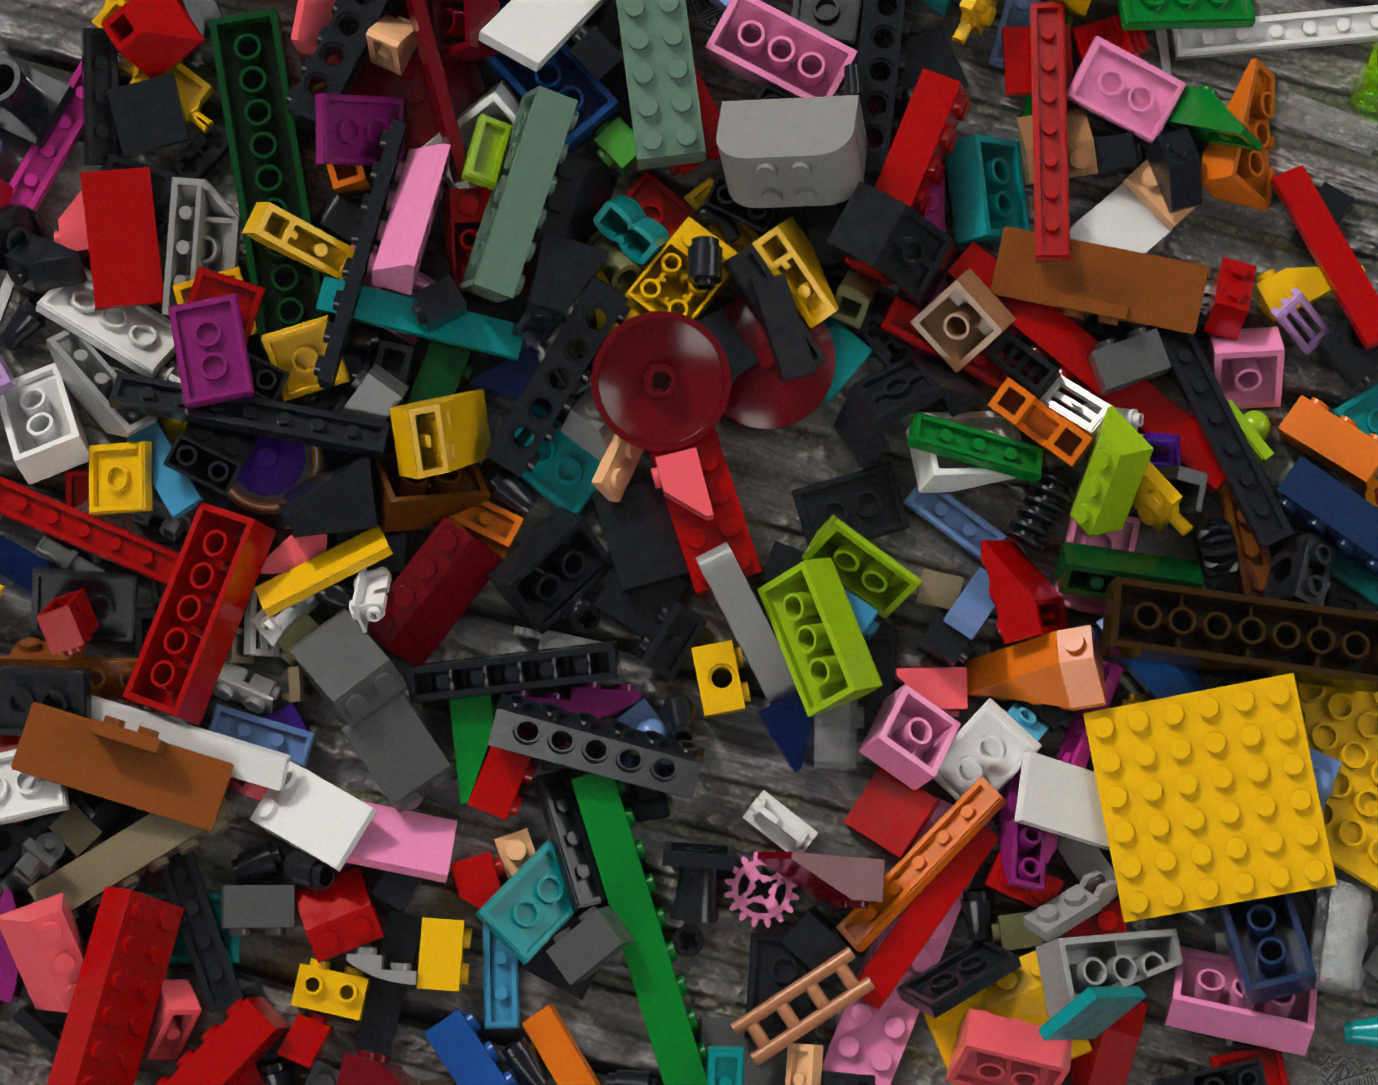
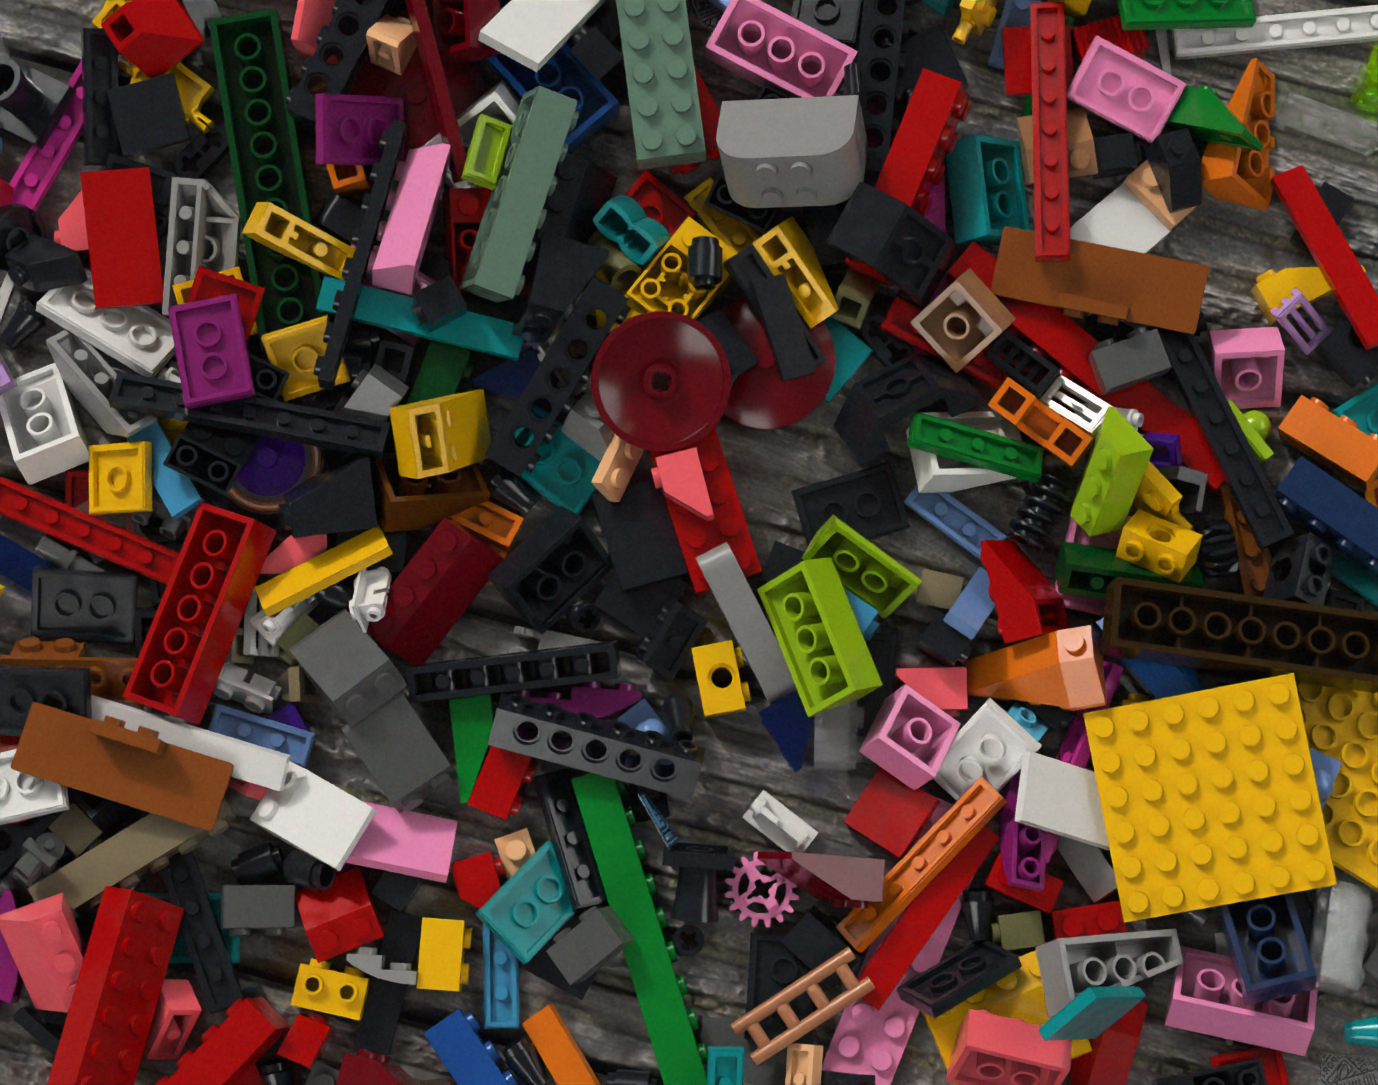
red piece [36,588,99,656] -> none
bright green brick [594,117,637,177] -> none
black arm [693,205,742,245] -> none
light grey hinge [1023,870,1119,942] -> none
red brick [1204,257,1256,341] -> none
none -> sticker [638,791,680,848]
none -> yellow brick [1116,509,1203,583]

